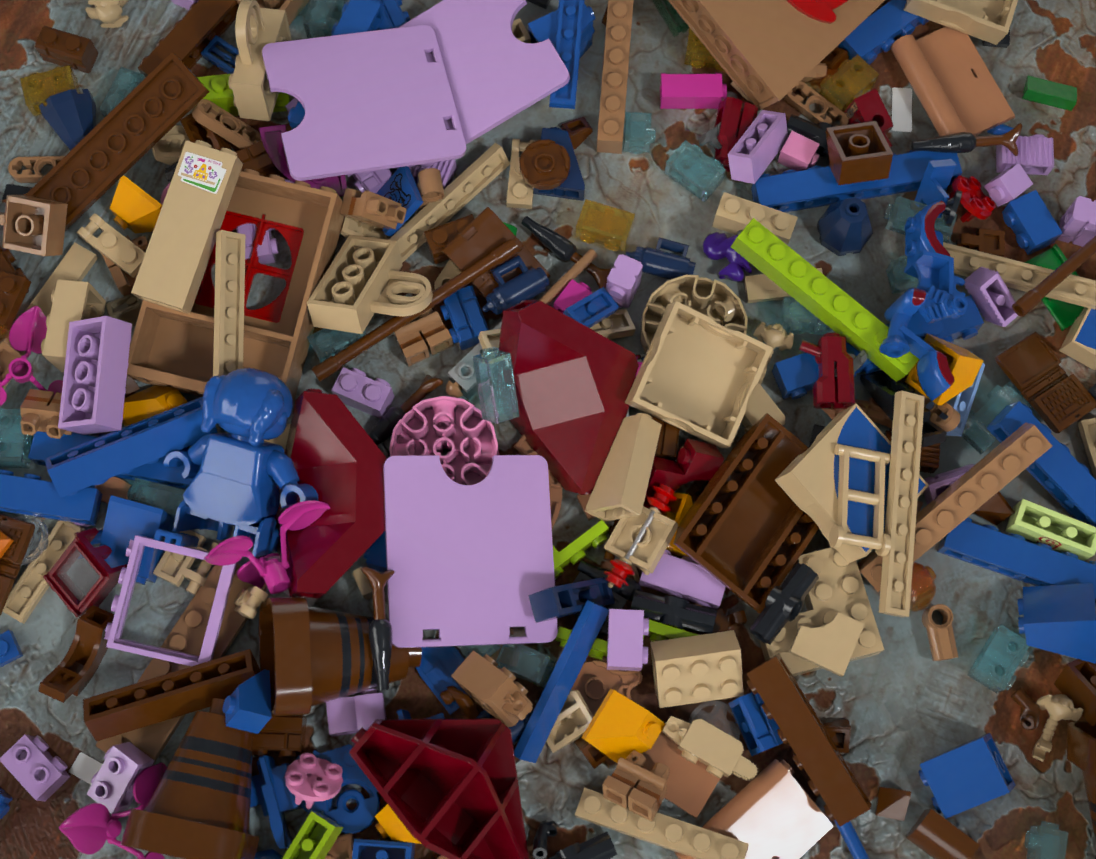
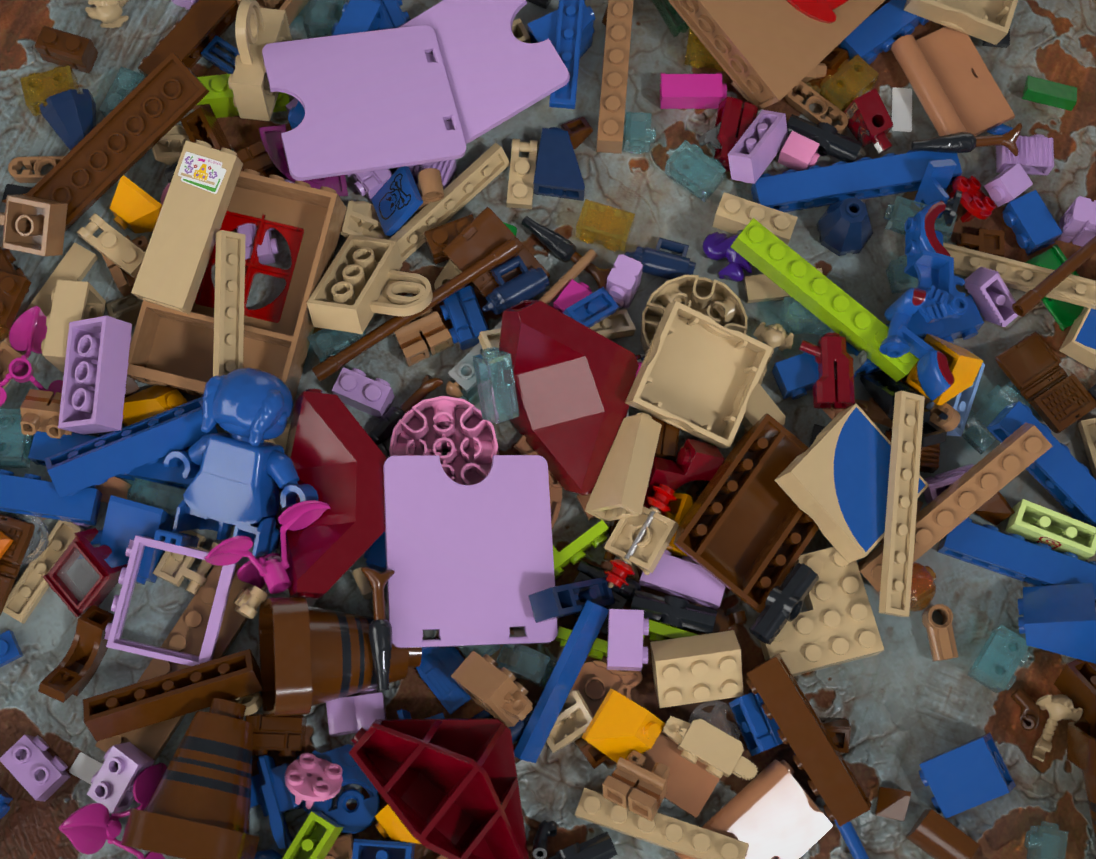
medium nougat beam [192,99,262,149] -> none
blue slope [223,669,272,734] -> none
medium nougat hips [340,188,407,229] -> none
reddish brown arm [440,686,480,719] -> none
reddish brown tile [519,140,570,190] -> none
tan tile [789,612,865,677] -> none
reddish brown slope [826,121,893,185] -> none
tan piece [829,444,891,557] -> none

